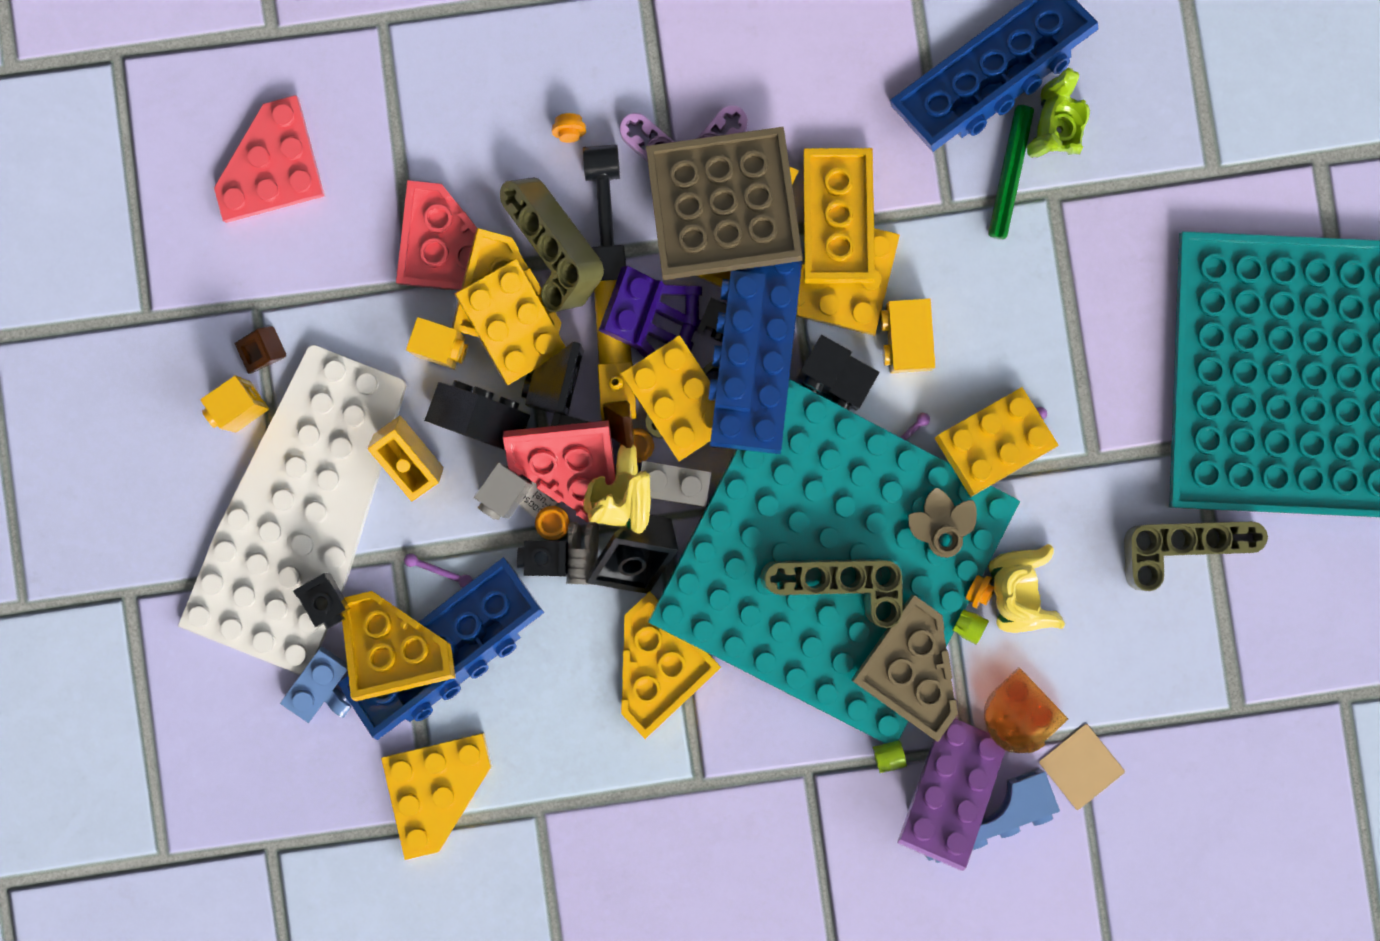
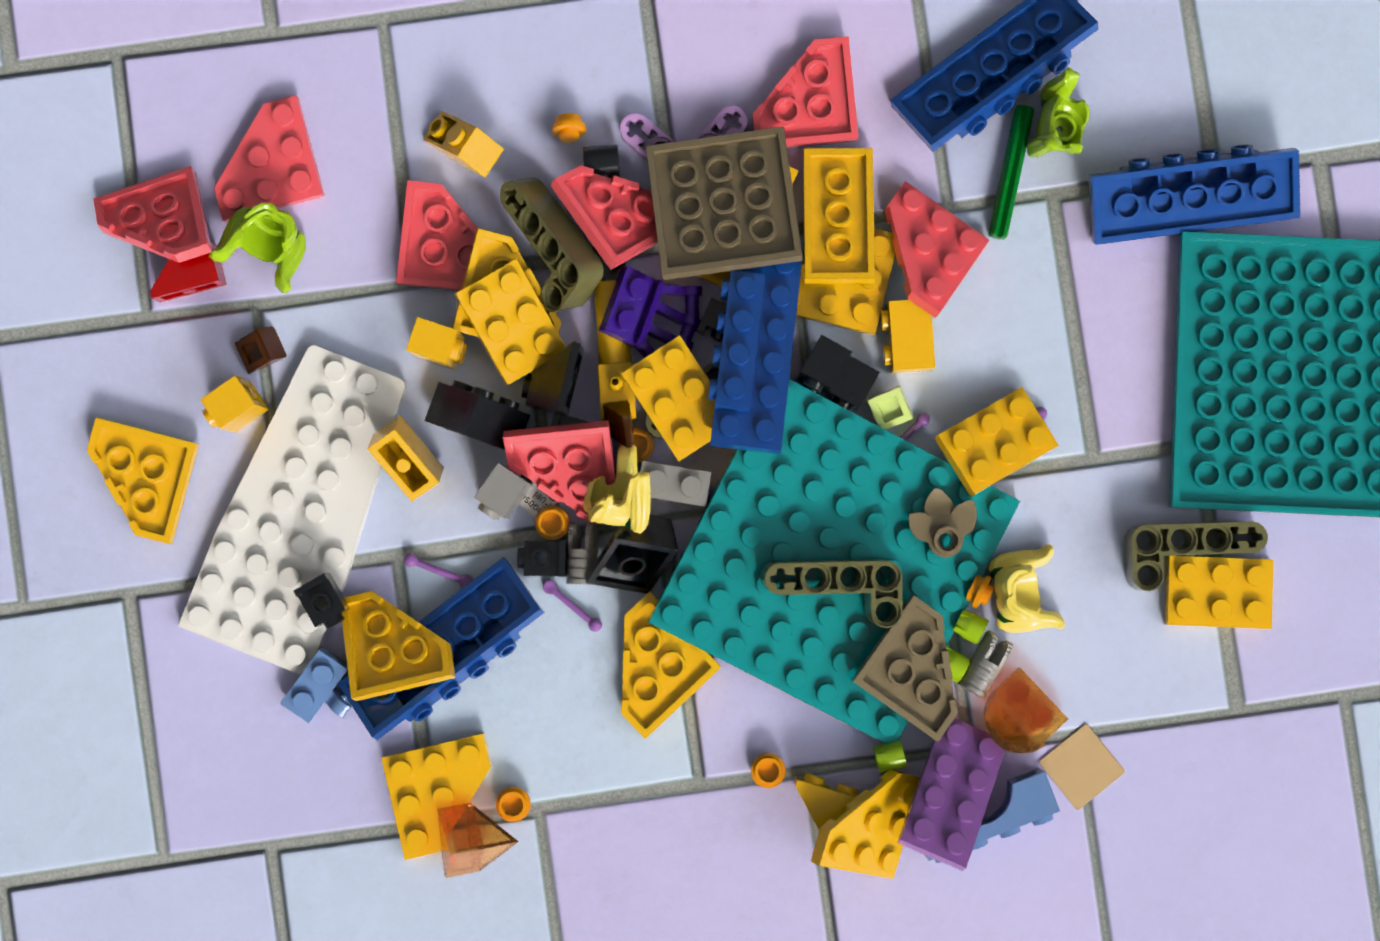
none -> yellow plate [87,417,199,544]
none -> coral plate [93,166,212,263]
none -> red slope [150,242,227,303]
none -> lime hair [209,203,306,293]
none -> yellow slope [423,111,504,178]
none -> clear orange slope [437,803,519,878]
none -> light orange plate [496,787,531,822]
none -> medium lavender hinge [543,580,602,632]
none -> coral plate [550,165,658,270]
none -> light orange plate [751,753,786,788]
none -> coral plate [752,36,859,148]
none -> yellow slope [794,773,859,830]
none -> yellow plate [810,769,920,879]
none -> yellowish green plate [867,386,914,430]
none -> coral plate [884,181,989,318]
none -> lime hose [946,646,971,683]
none -> light grey hinge [958,630,1013,699]
none -> blue plate [1088,145,1300,245]
none -> yellow plate [1164,556,1274,629]

